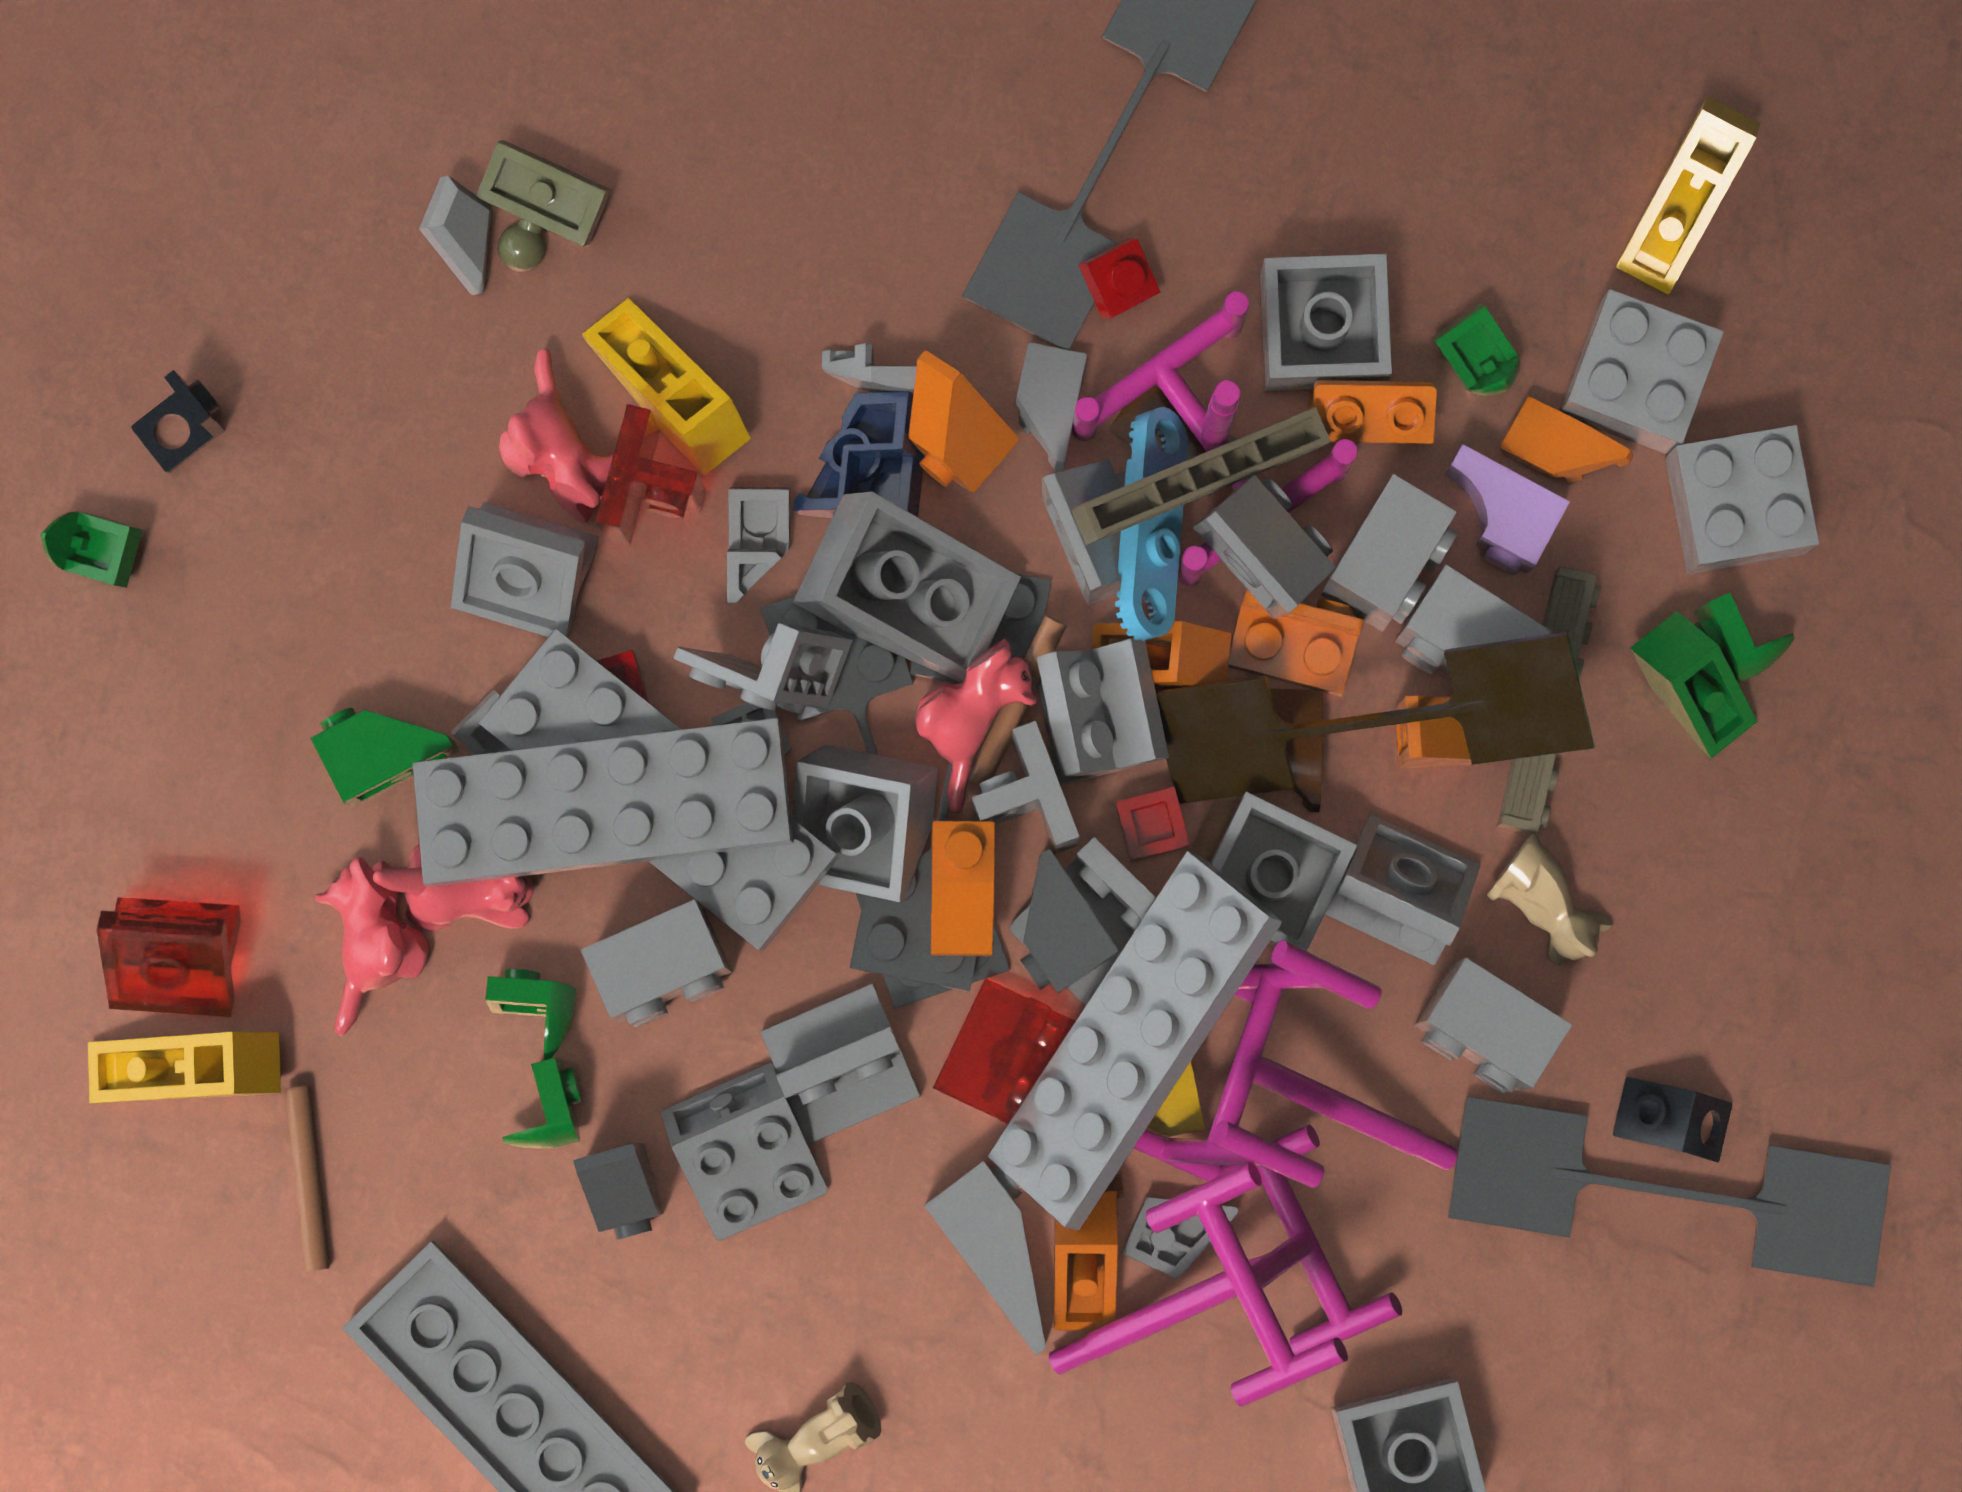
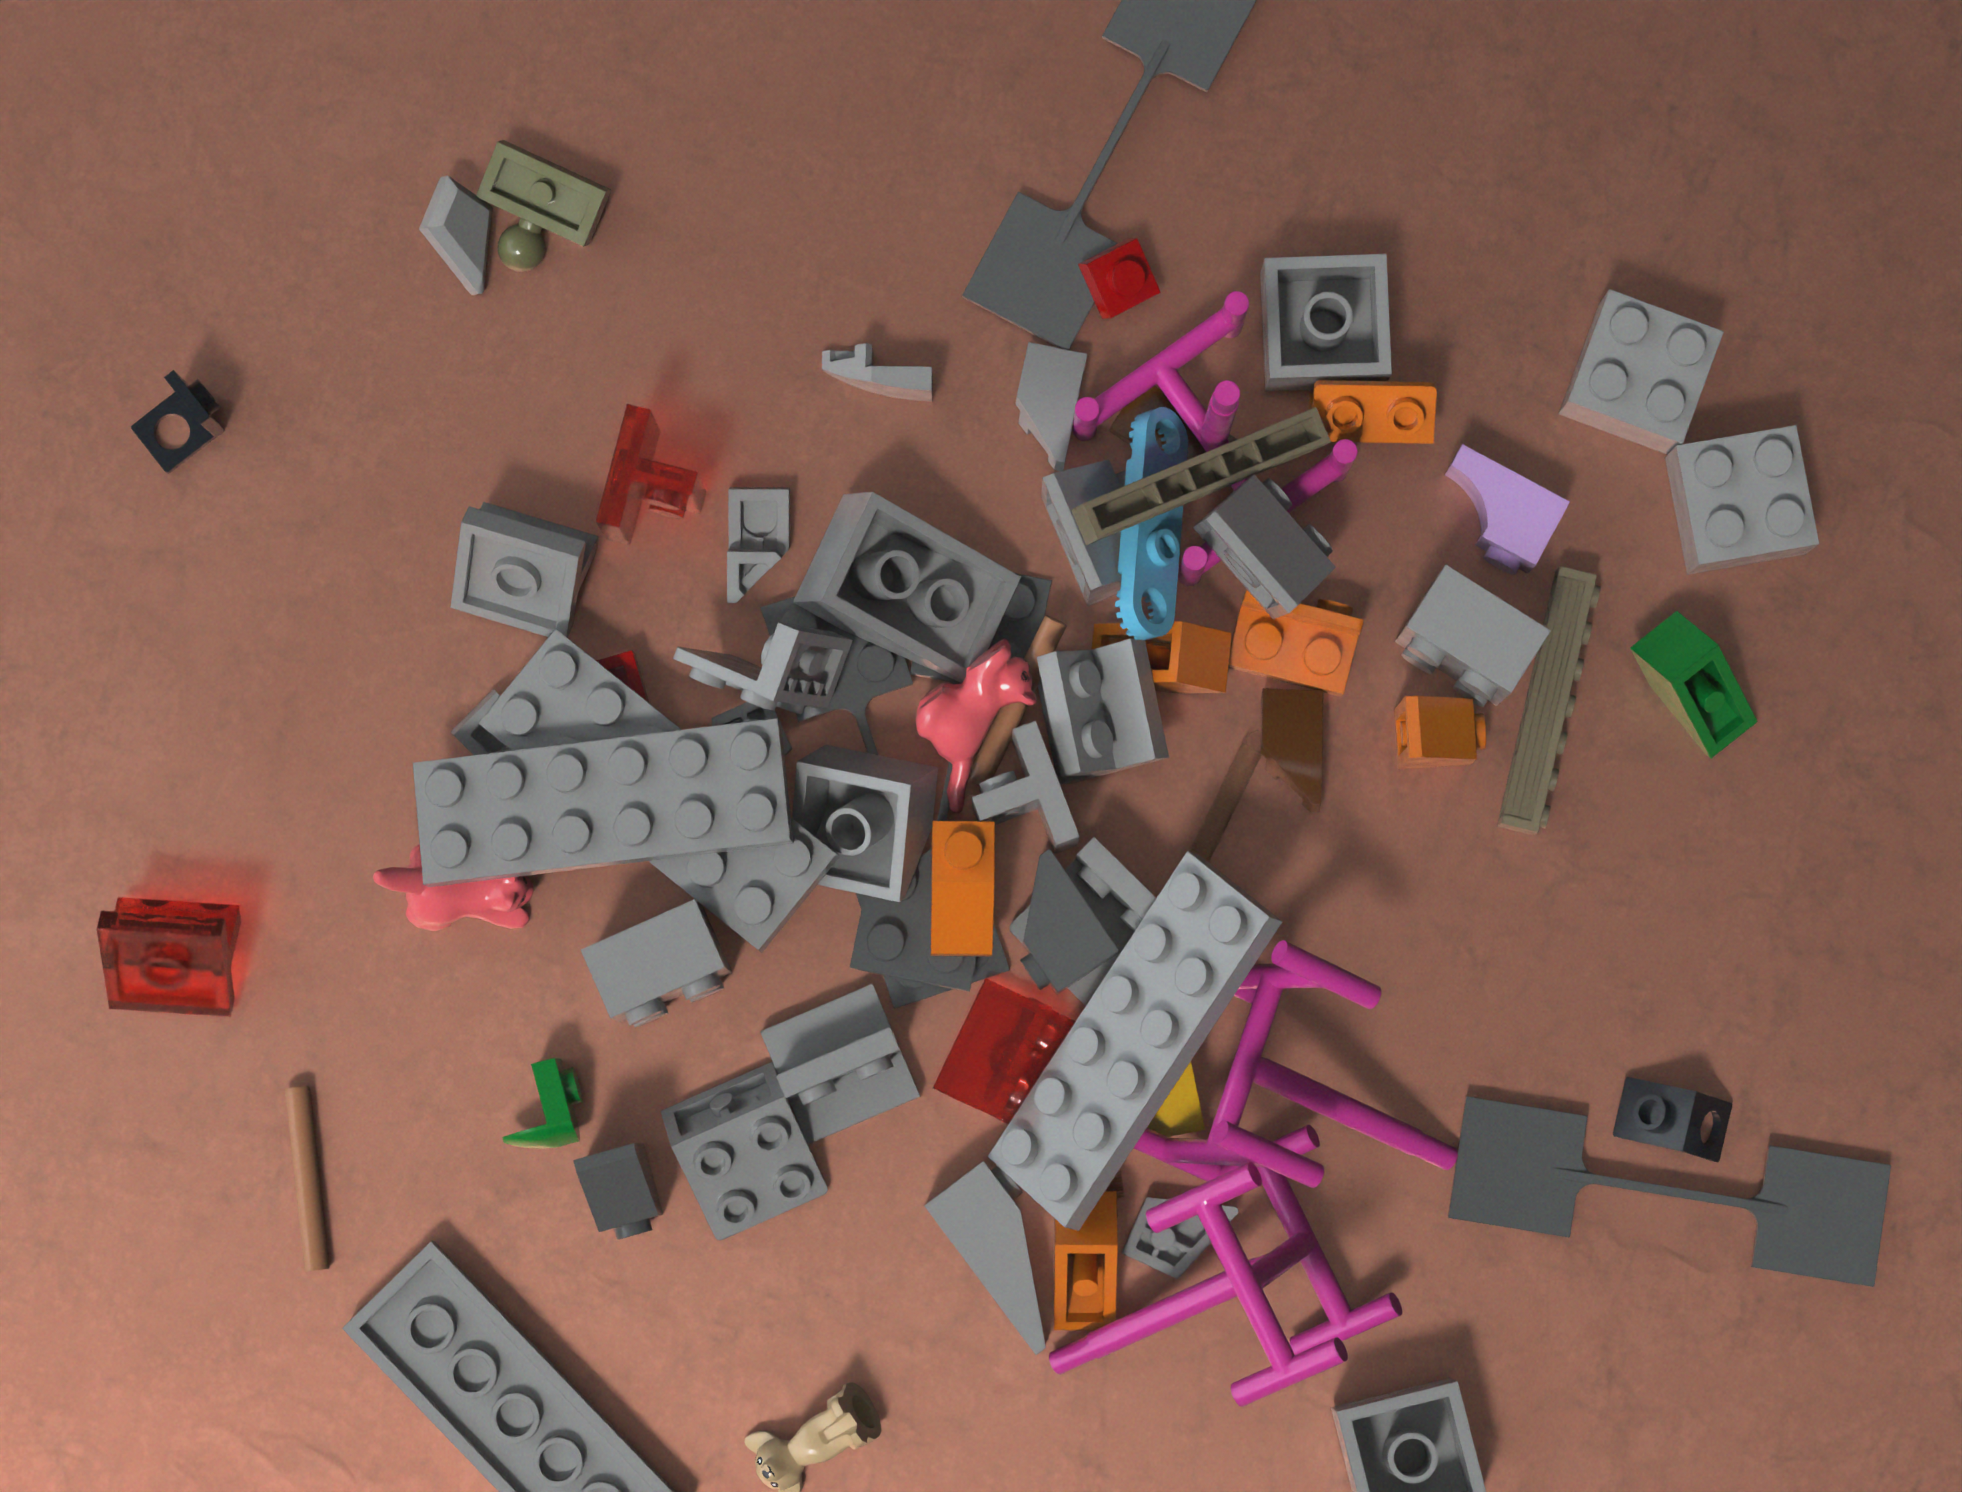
green plate [40,511,143,588] -> none
yellow slope [88,1032,281,1103] -> none
green slope [310,708,460,808] -> none
coral animal [315,857,429,1036] -> none
green plate [485,969,576,1060] -> none
coral animal [499,348,624,523] -> none
yellow slope [582,298,751,476] -> none
dark blue slope [794,391,924,518] -> none
orange slope [908,350,1020,494] -> none
red plate [1115,787,1190,862] -> none
dark brown hinge [1156,632,1595,804] -> none
light grey brick [1210,792,1358,951] -> none
light grey brick [1321,474,1458,632] -> none
light grey bracket [1325,813,1481,966] -> none
light grey brick [1415,958,1572,1094] -> none
green plate [1431,303,1521,396] -> none
tan animal [1487,833,1613,965] -> none
orange slope [1499,396,1634,484] -> none
yellow slope [1616,96,1761,295] -> none
green plate [1695,593,1795,683] -> none

